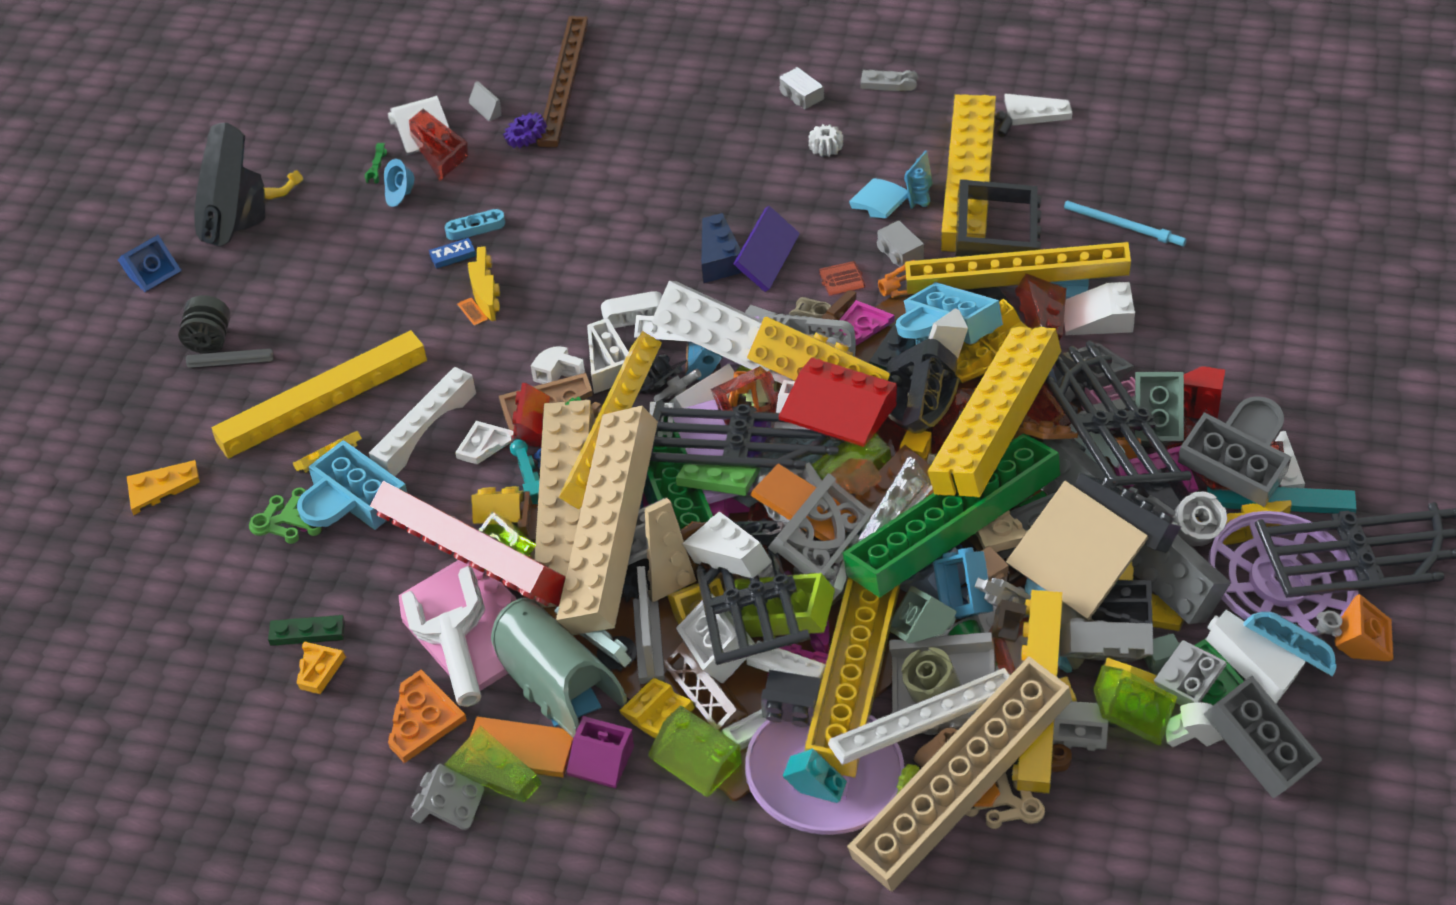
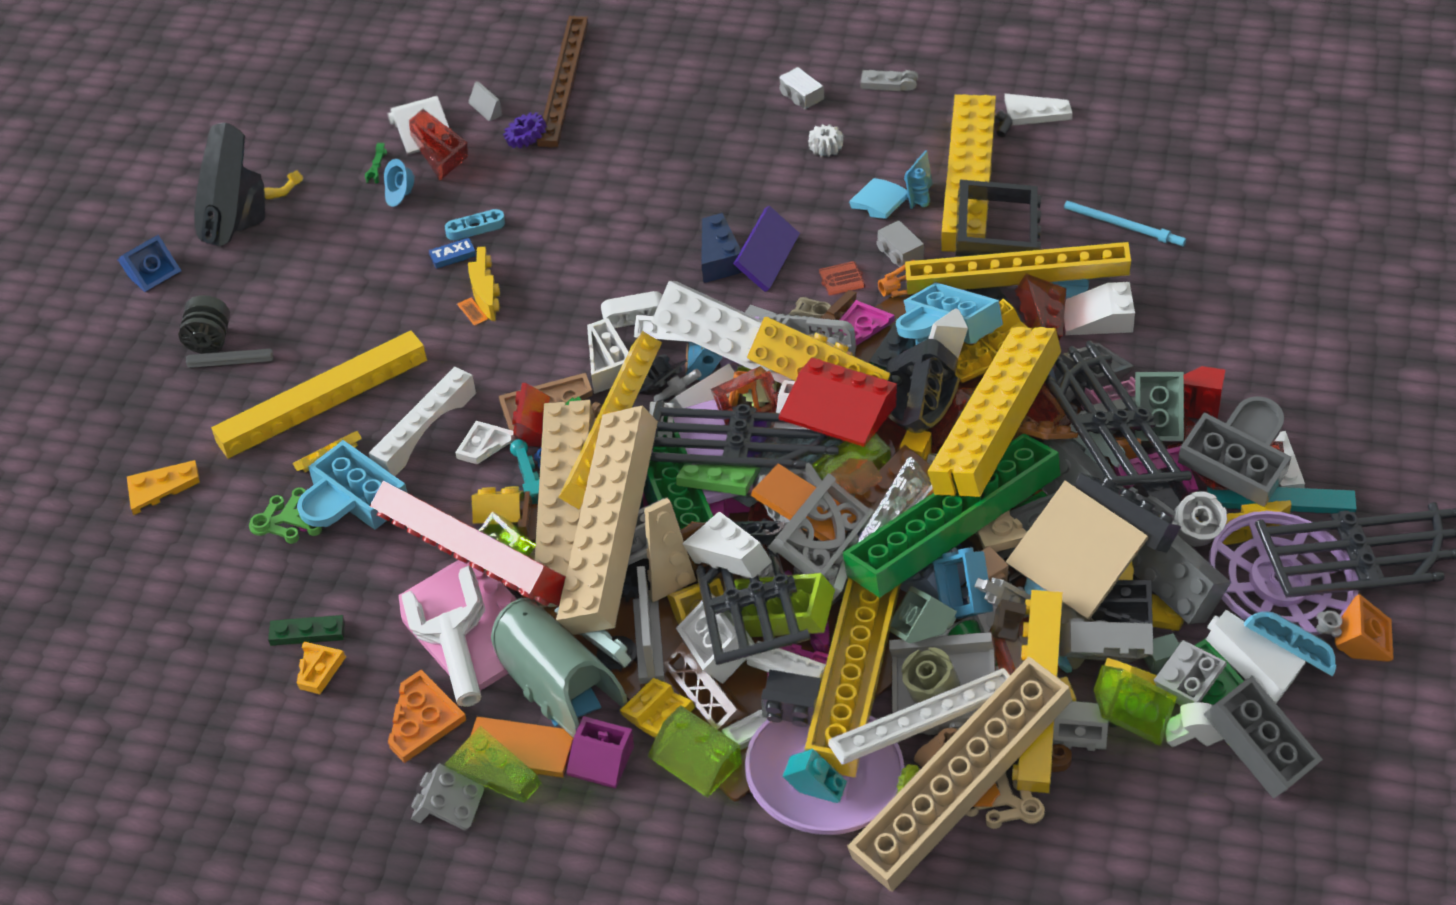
white brick [531,347,585,384] -> none

